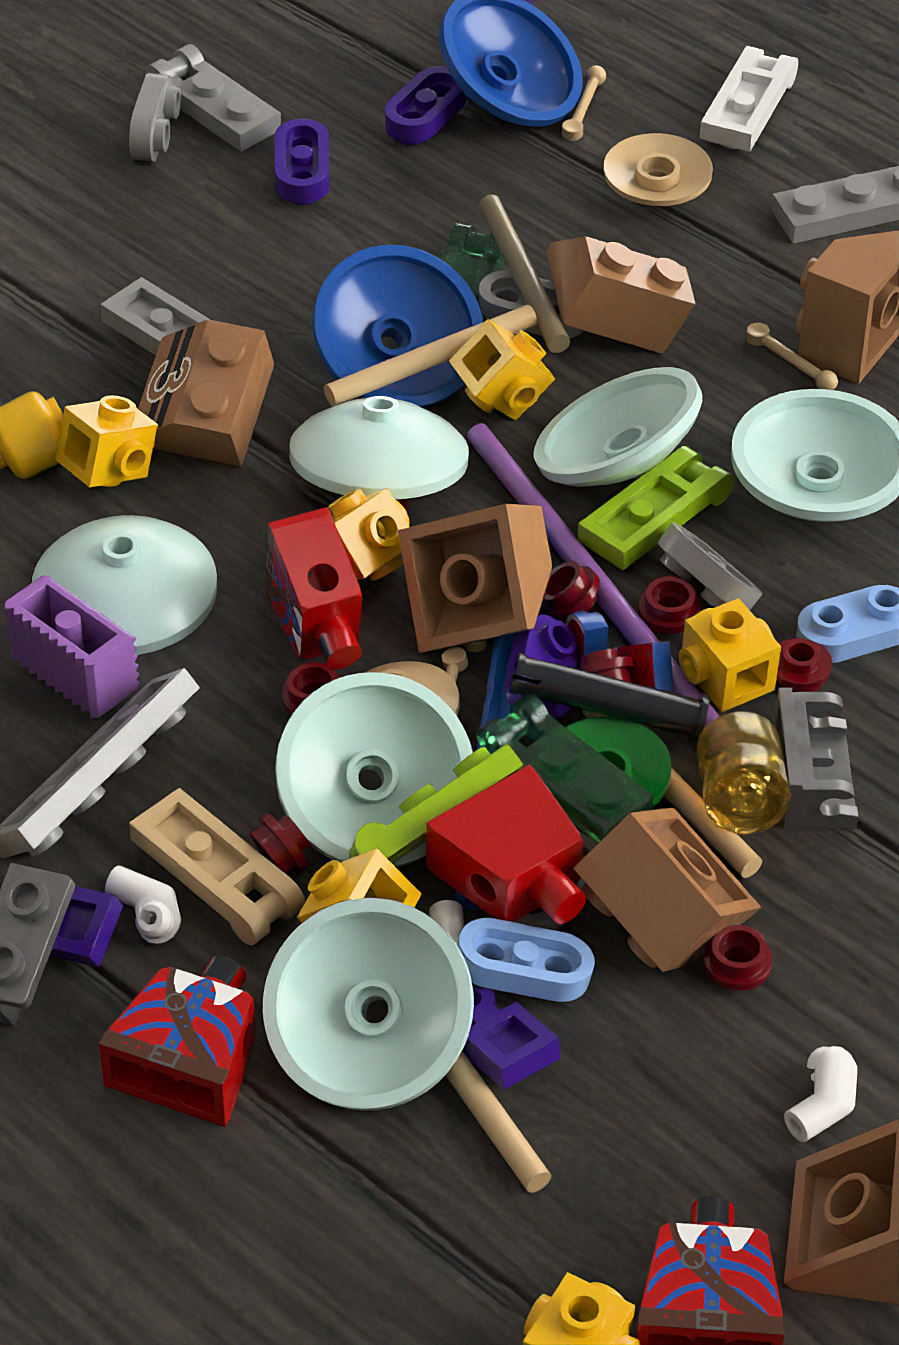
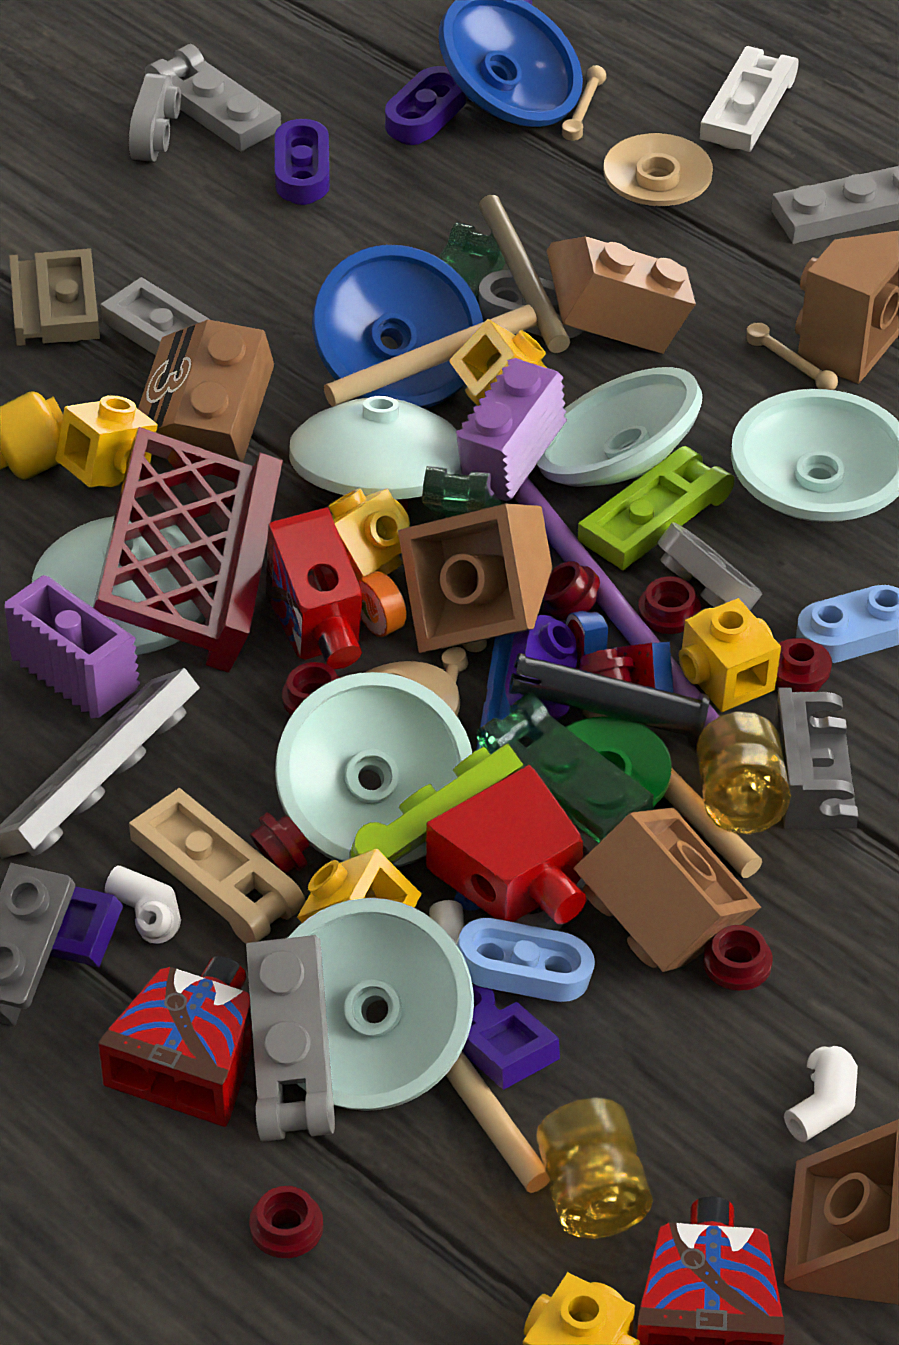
none -> dark tan plate [9,248,100,346]
none -> fence [93,427,283,673]
none -> light grey plate [246,935,335,1142]
none -> dark red plate [249,1186,323,1258]
none -> orange tile [357,571,406,637]
none -> clear green plate [422,466,502,520]
none -> medium lavender brick [456,358,567,501]
none -> clear yellow wheel [536,1098,653,1239]

